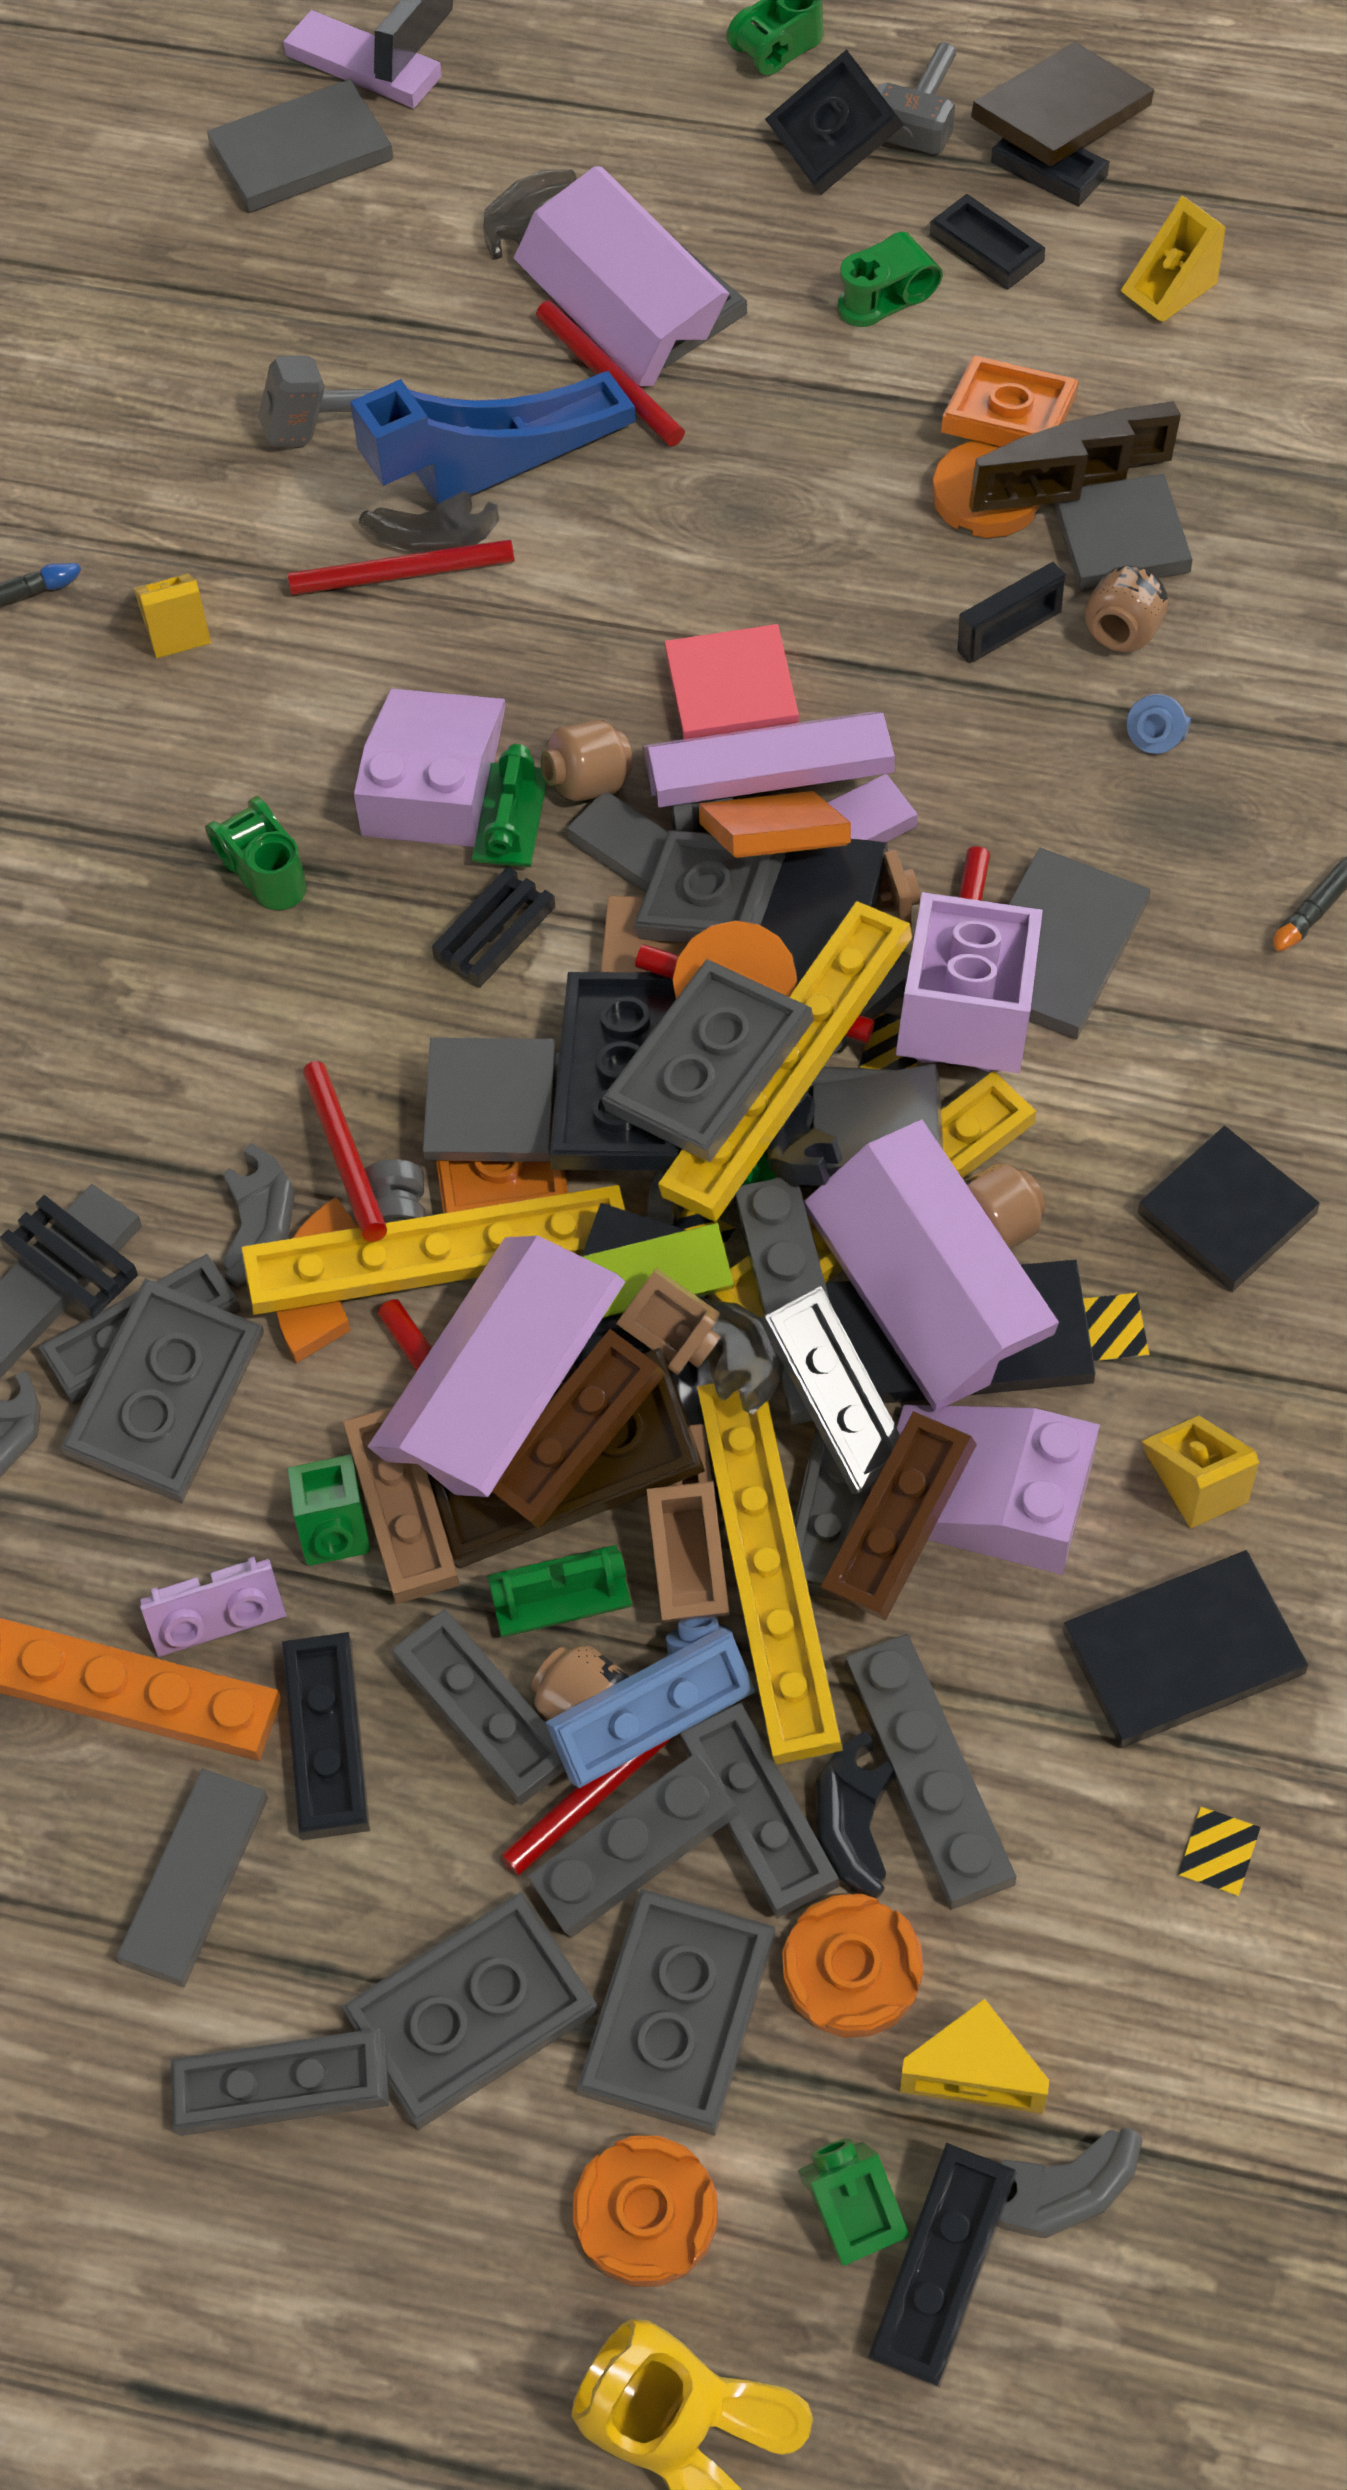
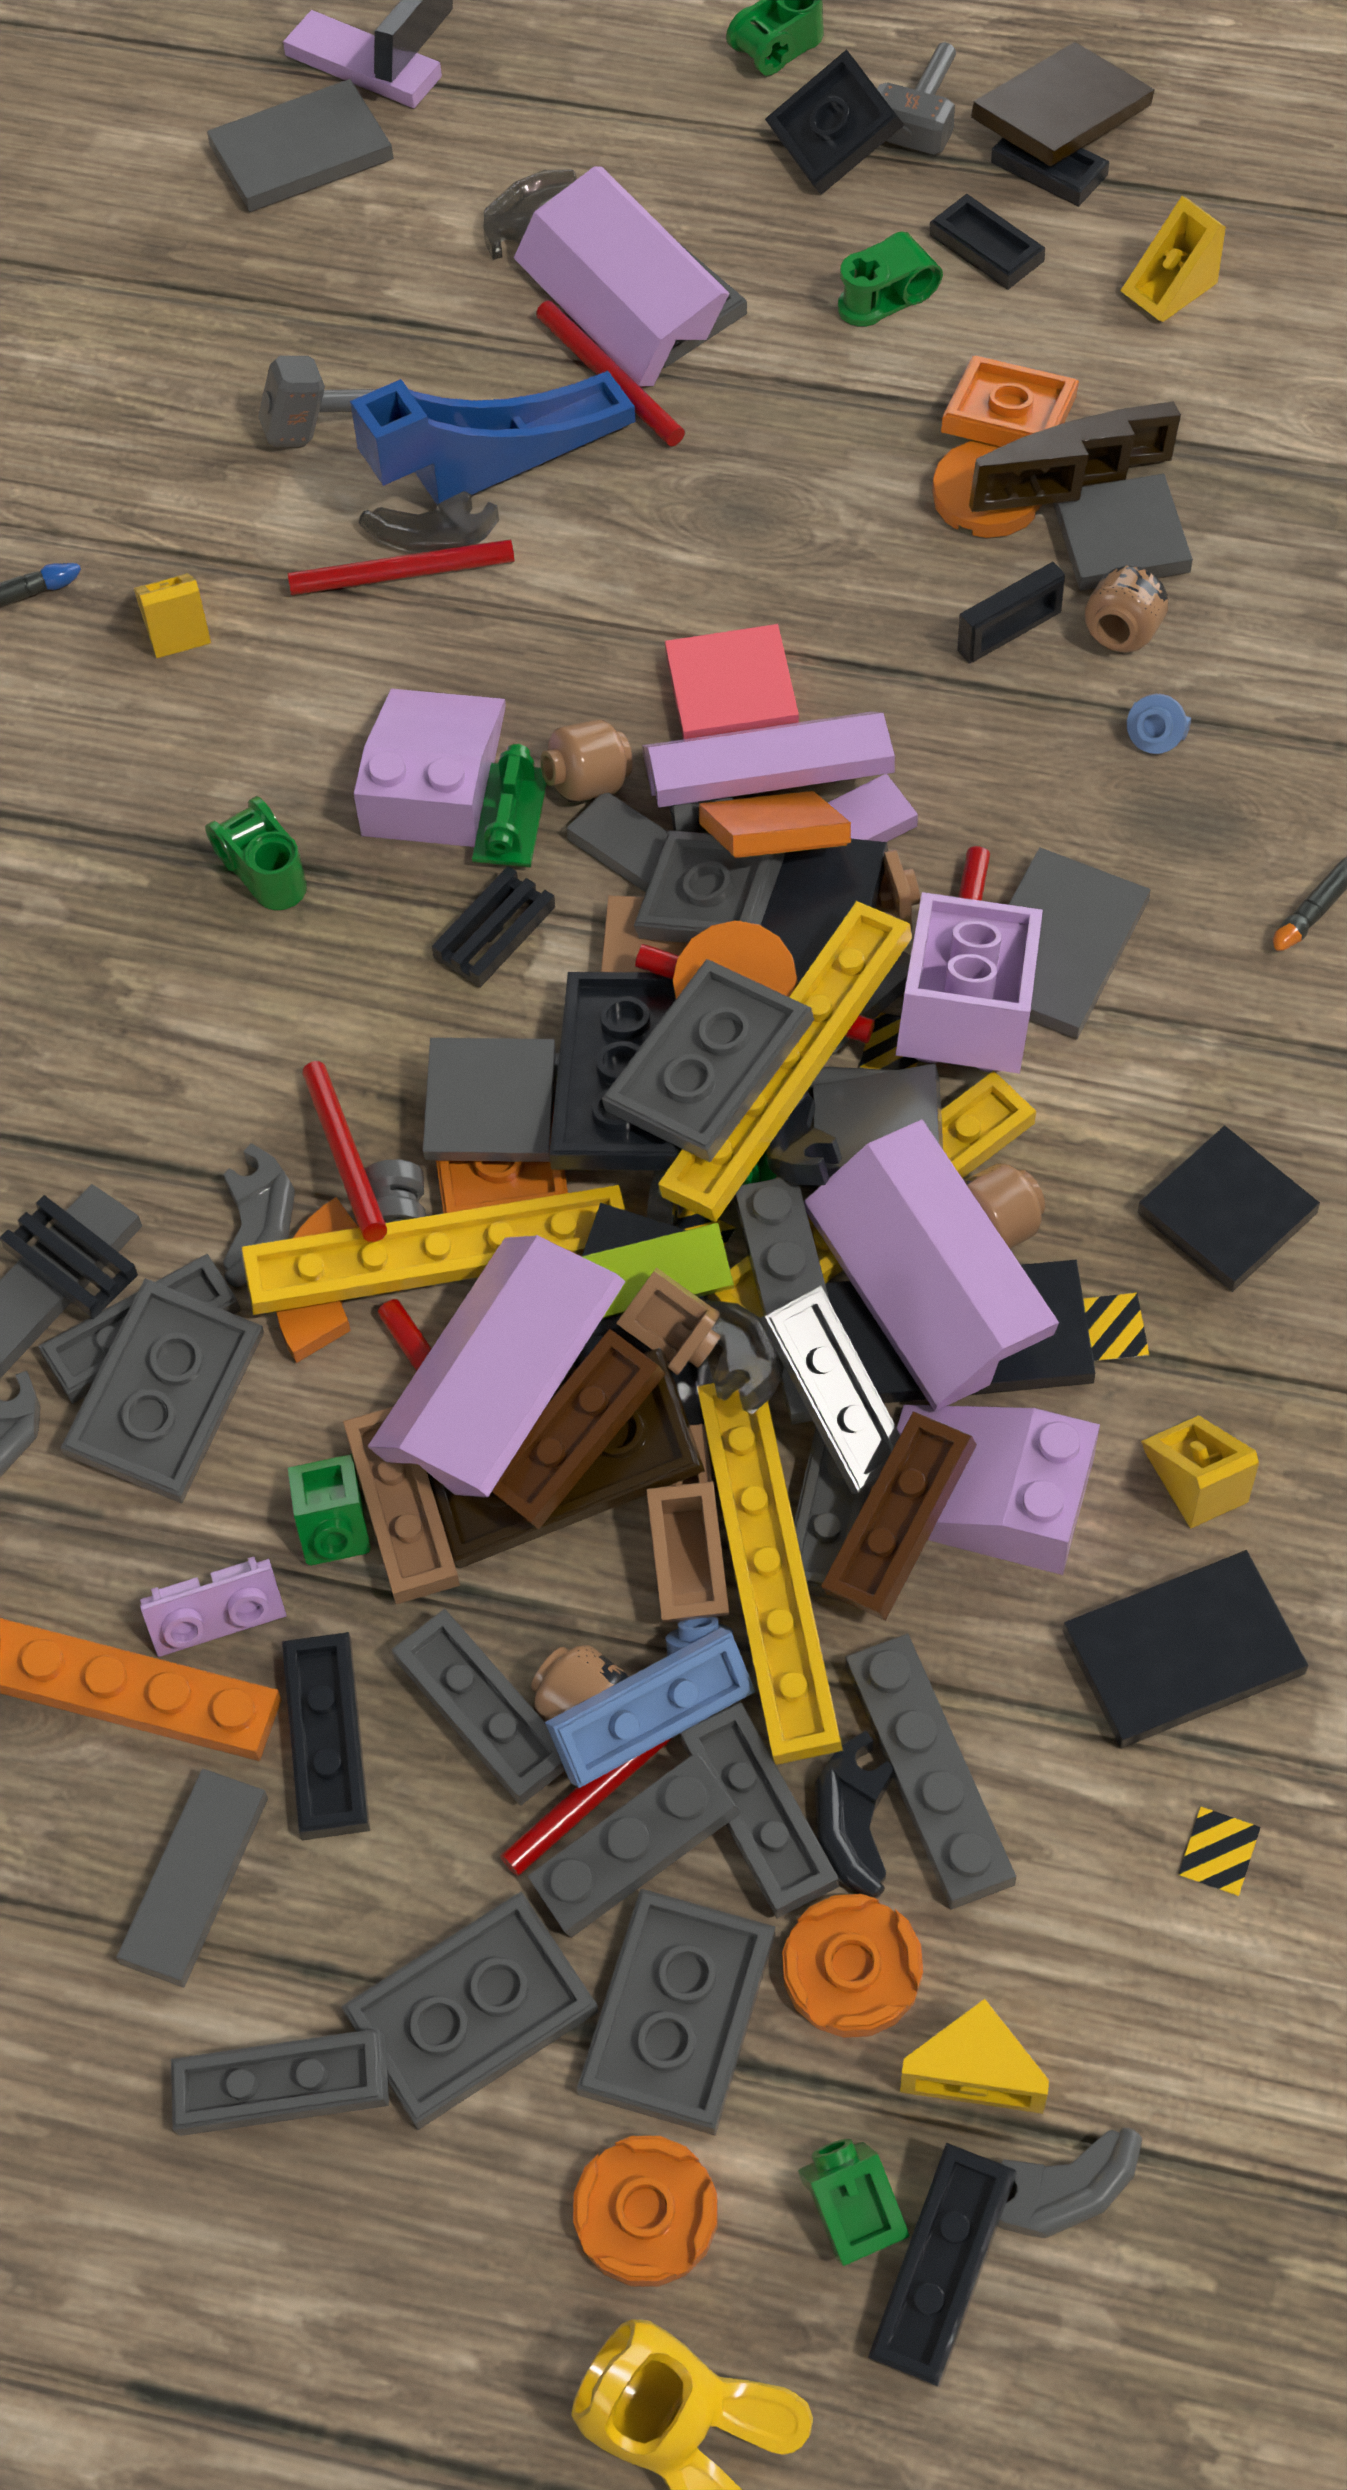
green hinge [487,1545,632,1638] -> none

